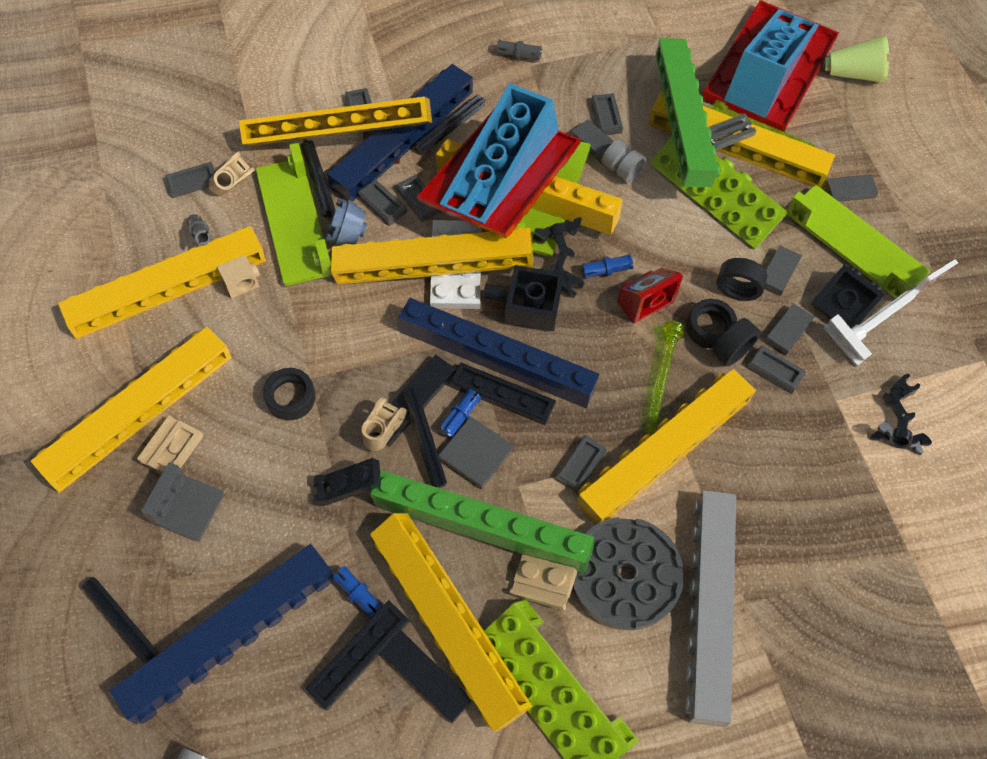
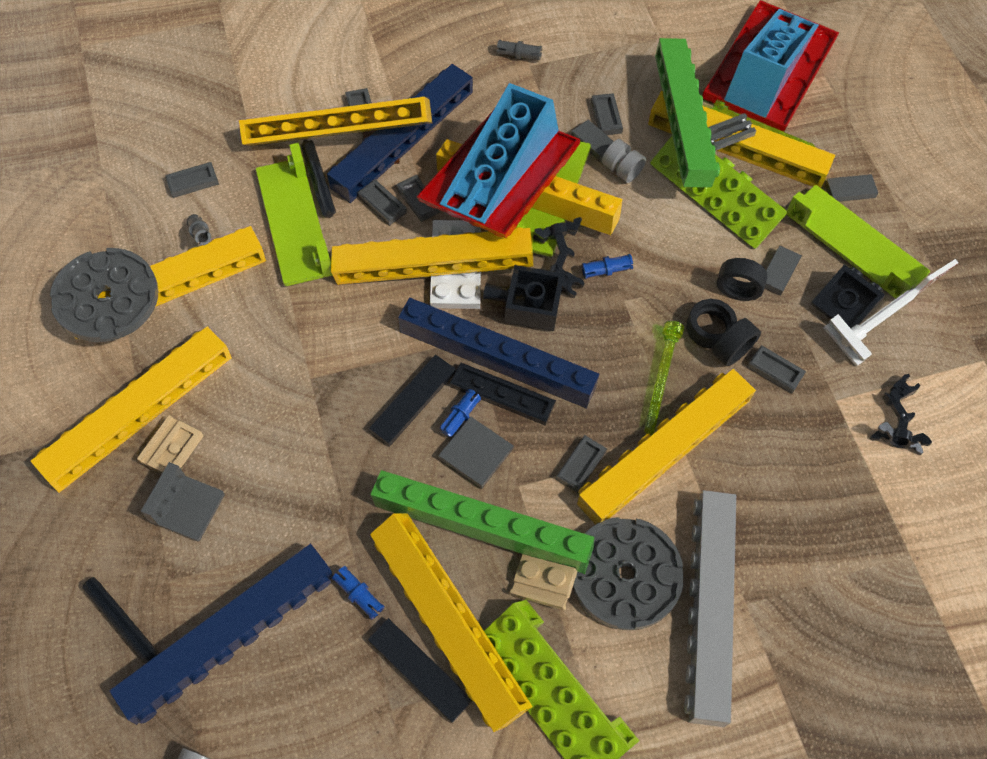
tan piece [209,151,255,195] -> none
tan brick [217,255,260,299] -> none
black tyre [263,367,316,421] -> none
black tile [306,600,410,711] -> none
black plate [313,458,381,506] -> none
sand blue cone [325,198,367,246] -> none
tan piece [362,397,407,451] -> none
black axle [403,388,447,488] -> none
black axle [415,95,485,154] -> none
red slope [617,267,683,324] -> none
dark grey tile [765,303,814,355] -> none
yellowish green cone [825,36,889,82] -> none
none -> dark grey plate [50,248,159,342]

